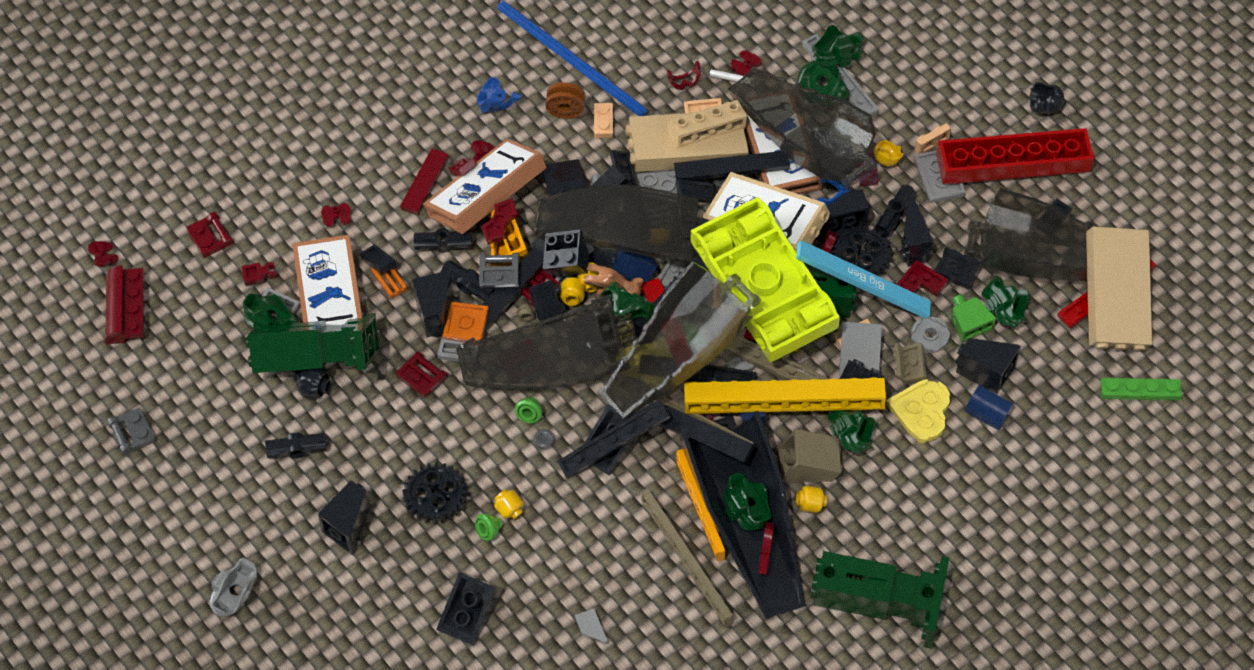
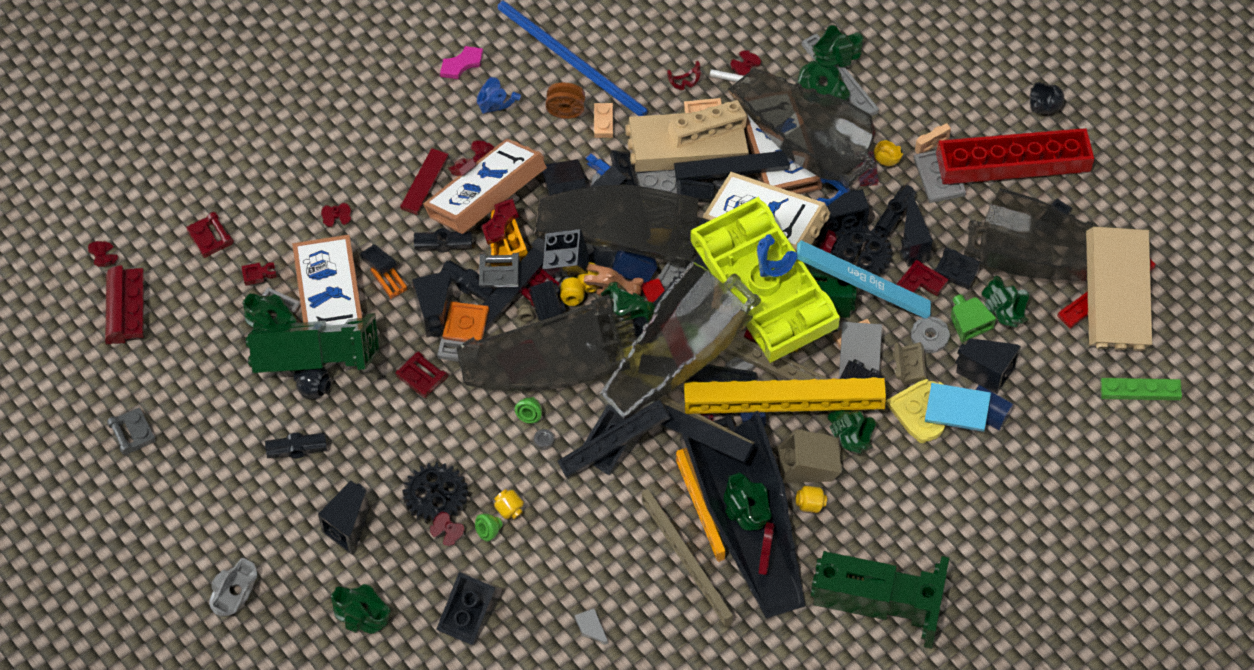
none -> dark green piece [331,584,391,634]
none -> dark red piece [430,512,464,546]
none -> dark pink tile [440,46,483,79]
none -> blue plate [586,154,610,176]
none -> blue helmet [757,234,797,277]
none -> medium azure tile [925,383,991,432]

